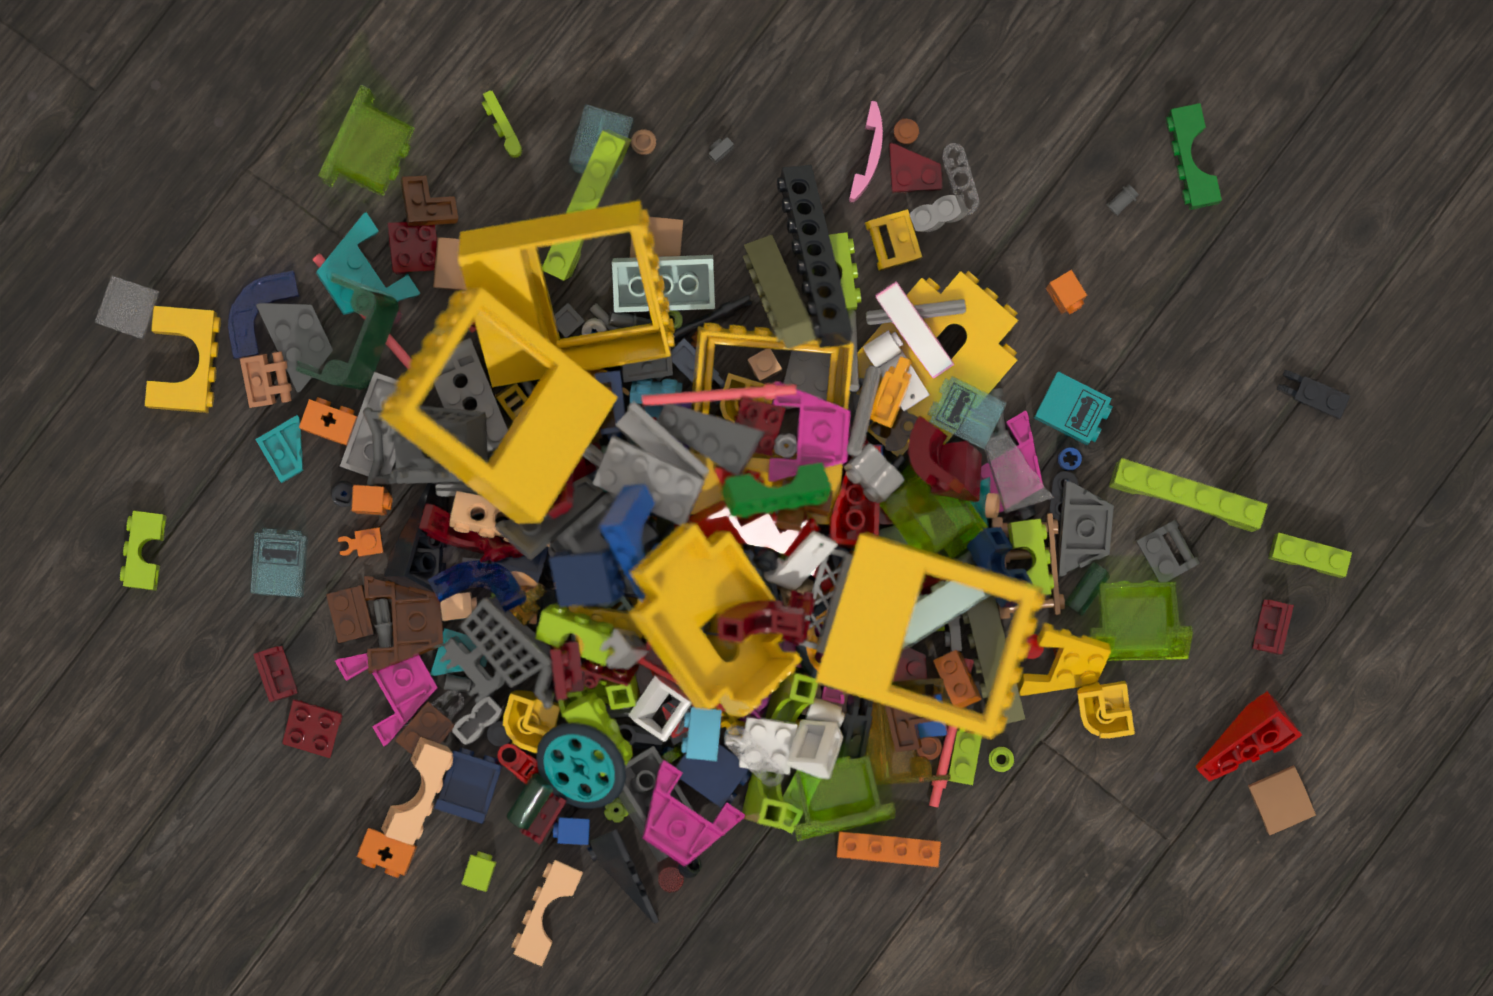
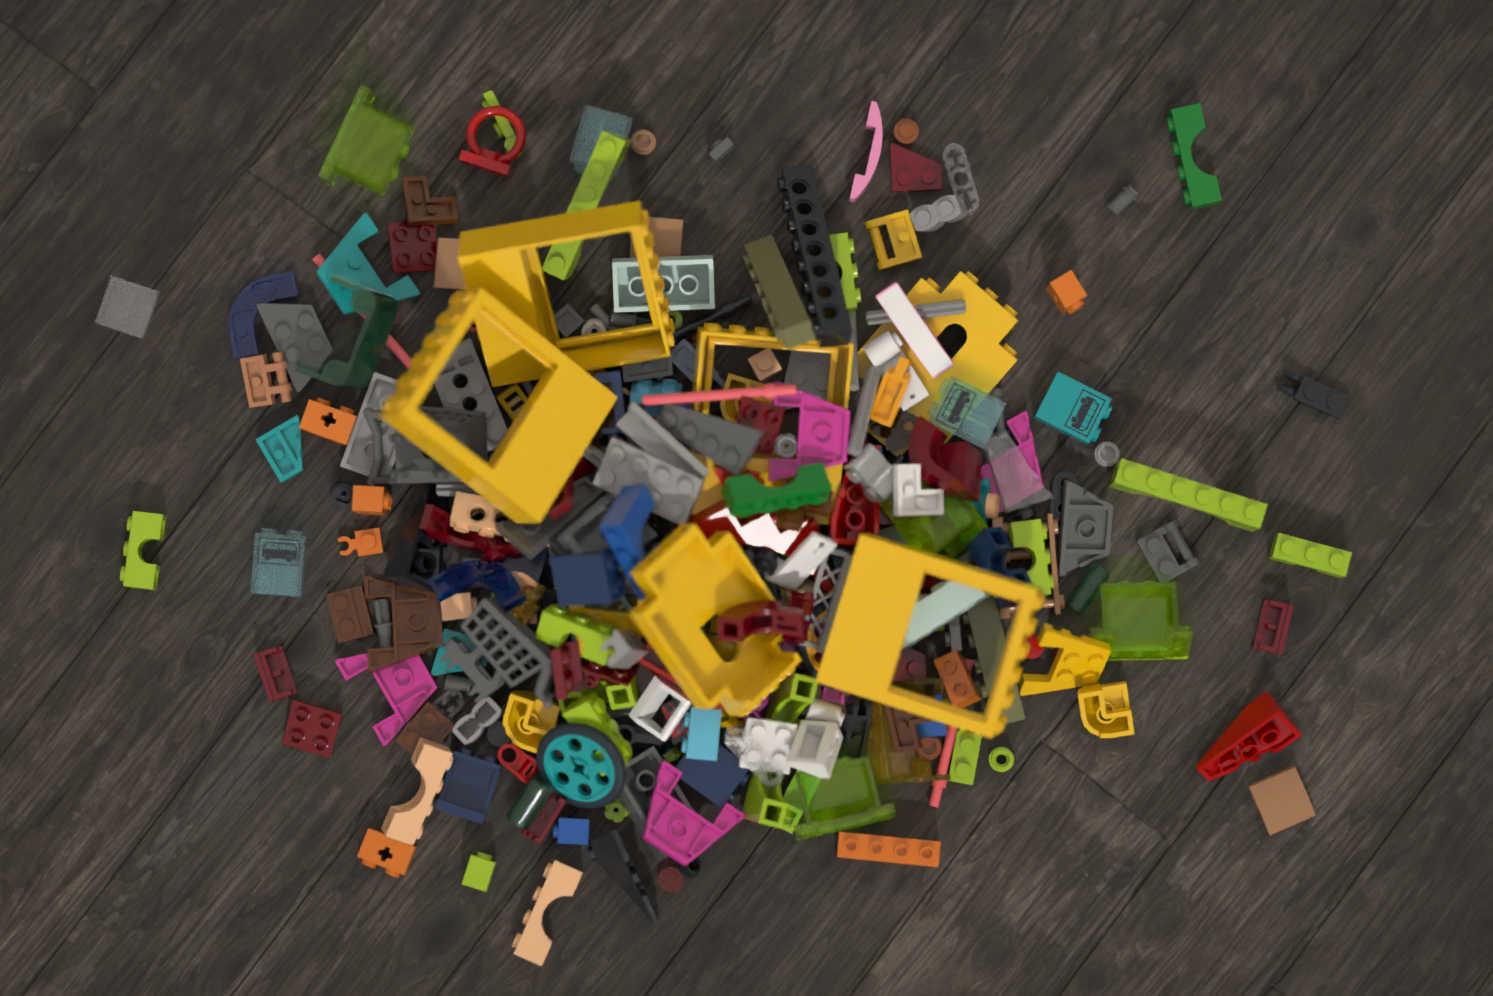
yellow arch [145,306,221,413] -> none
blue bush [1058,448,1082,470] -> none
none -> red tile [459,106,526,179]
none -> white plate [893,464,944,516]
none -> light grey plate [1094,442,1120,467]

